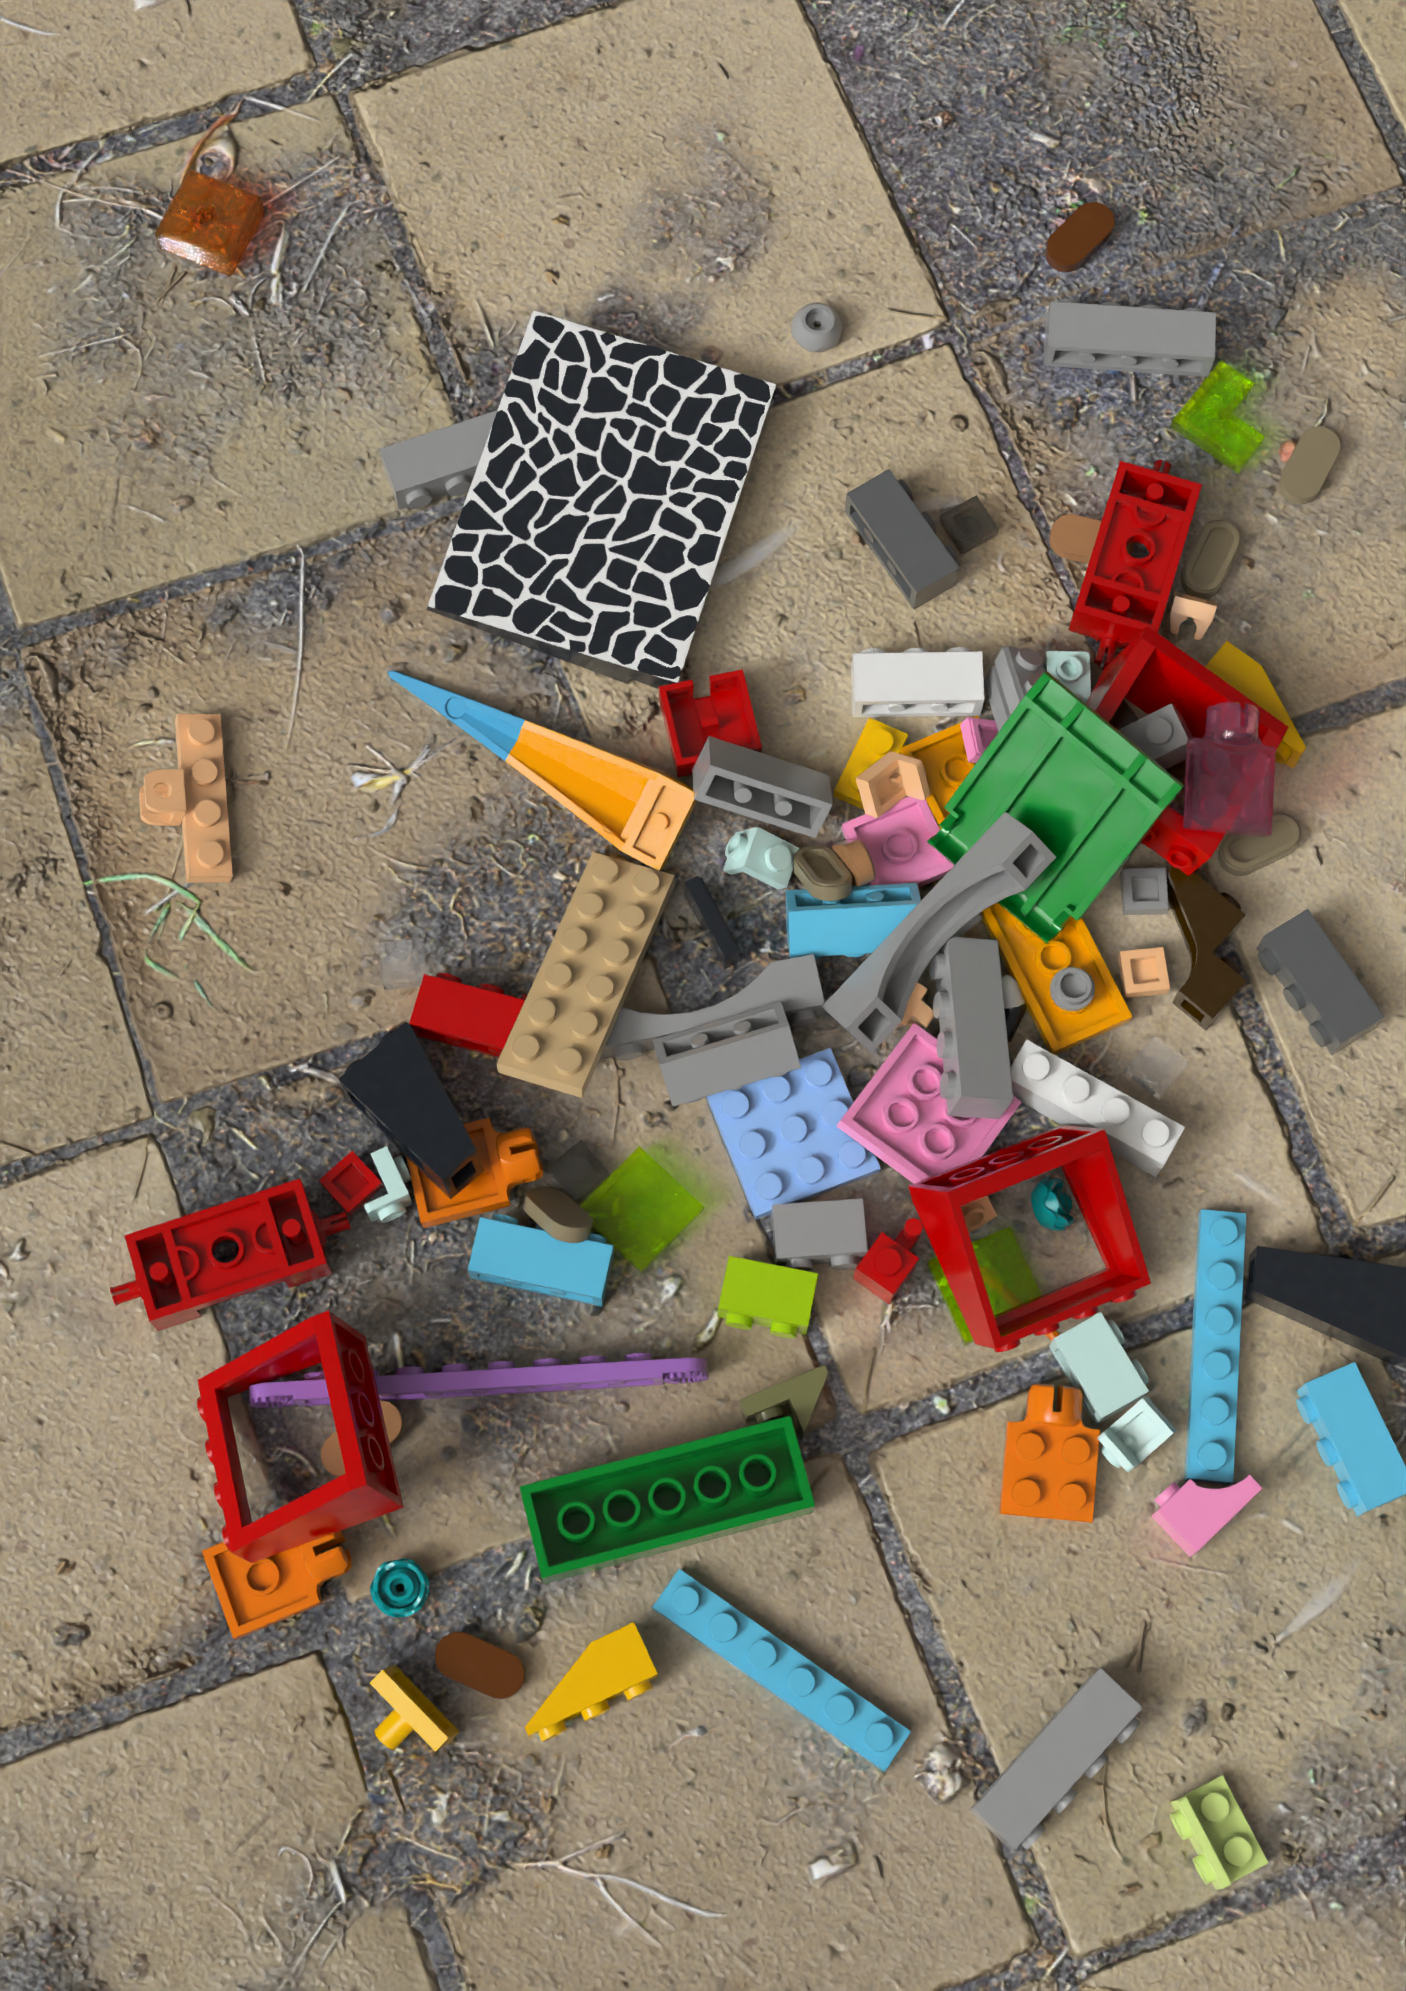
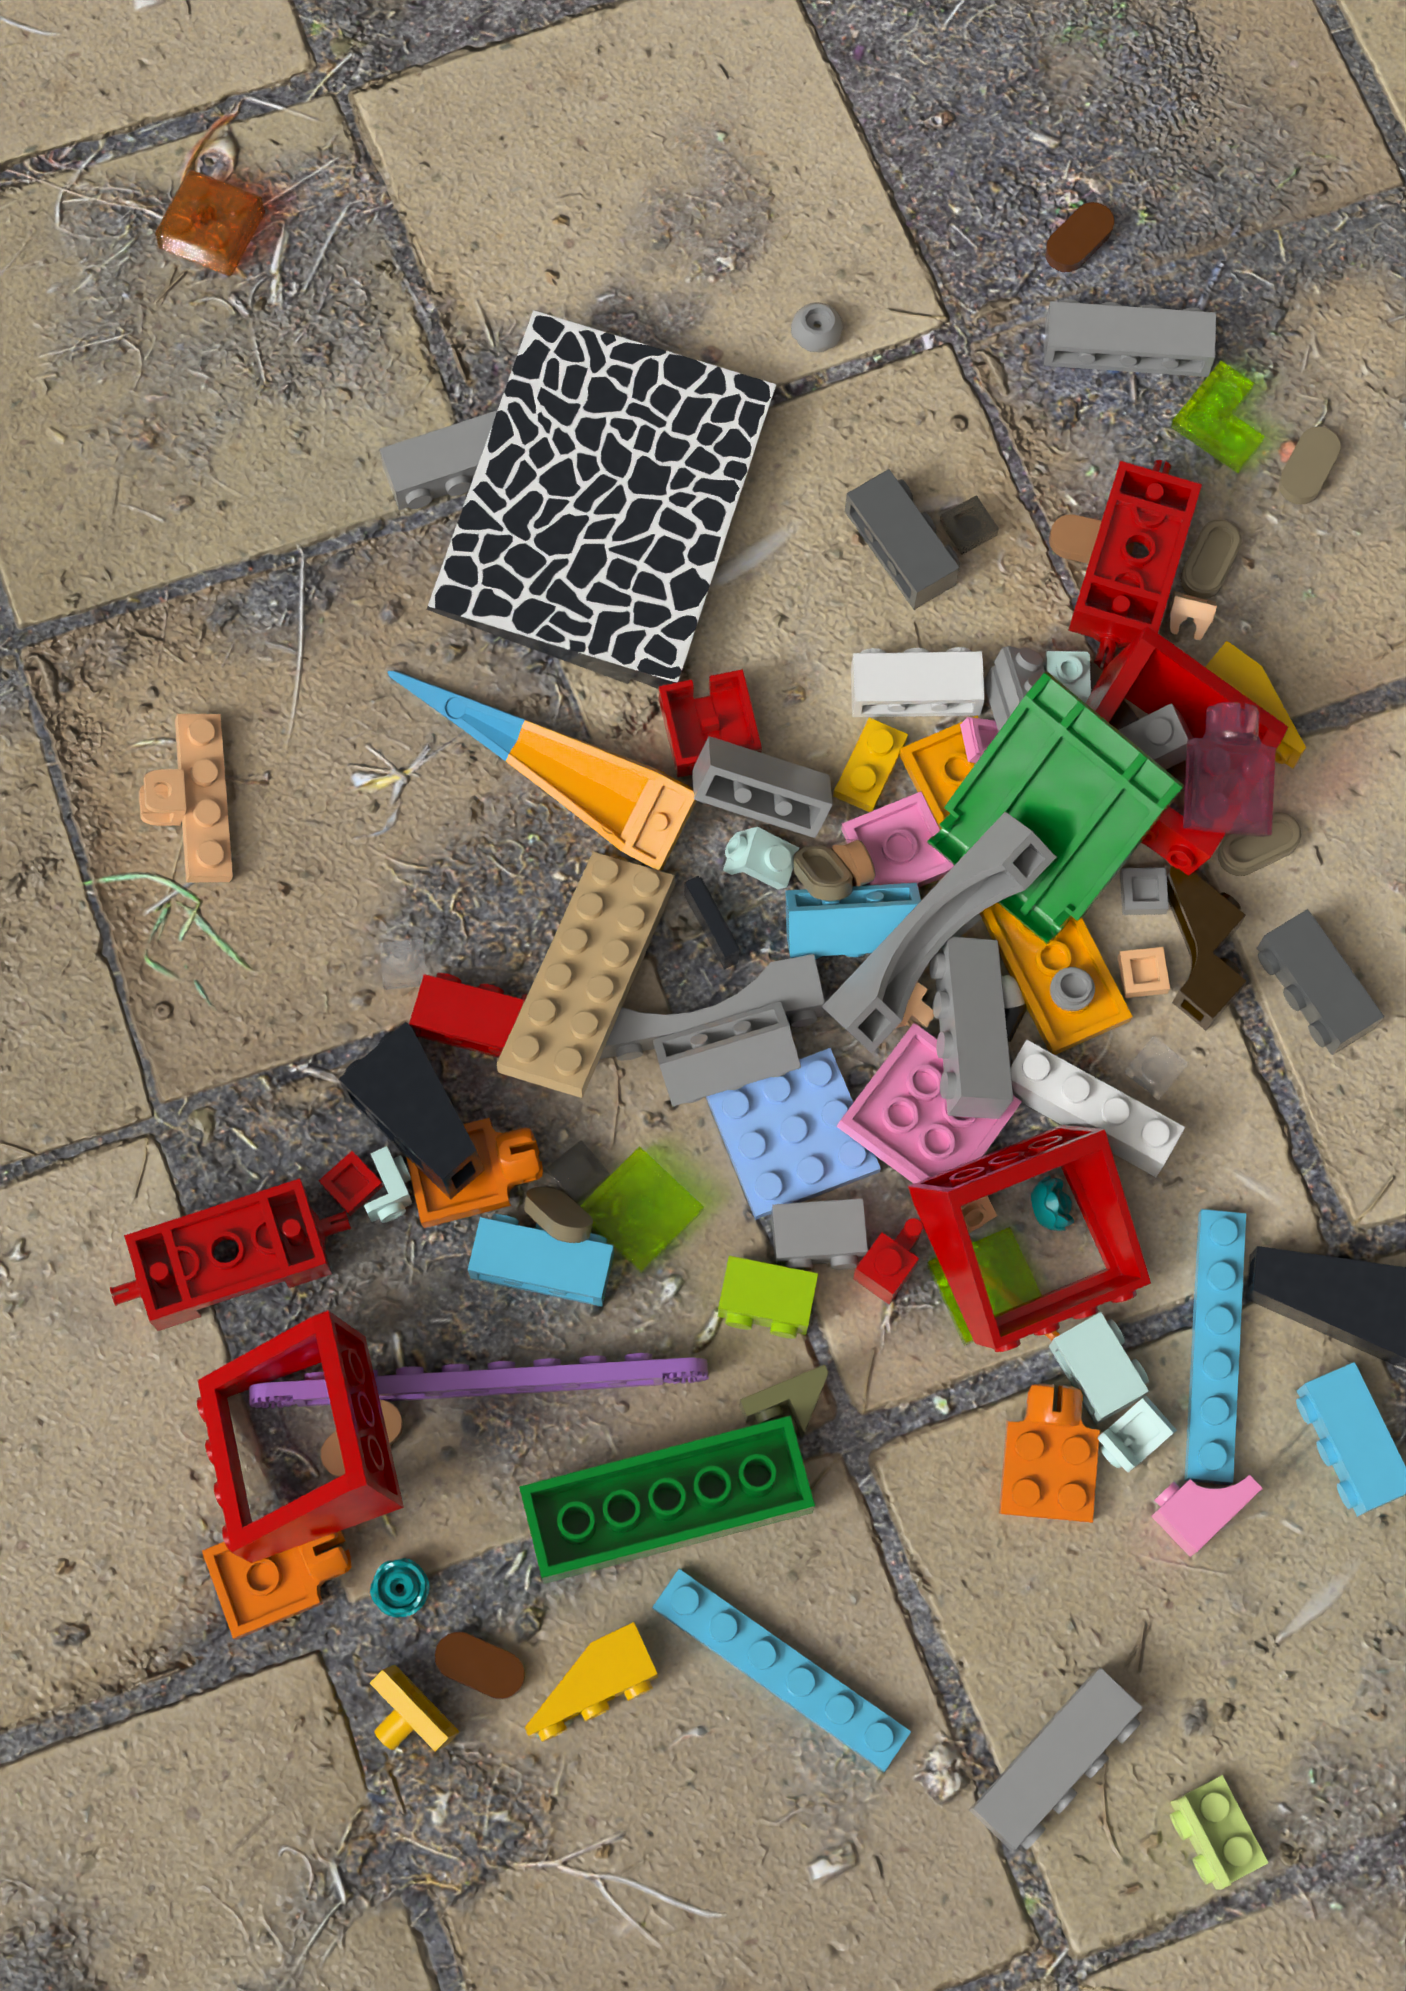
light nougat bracket [856,751,930,818] -> none

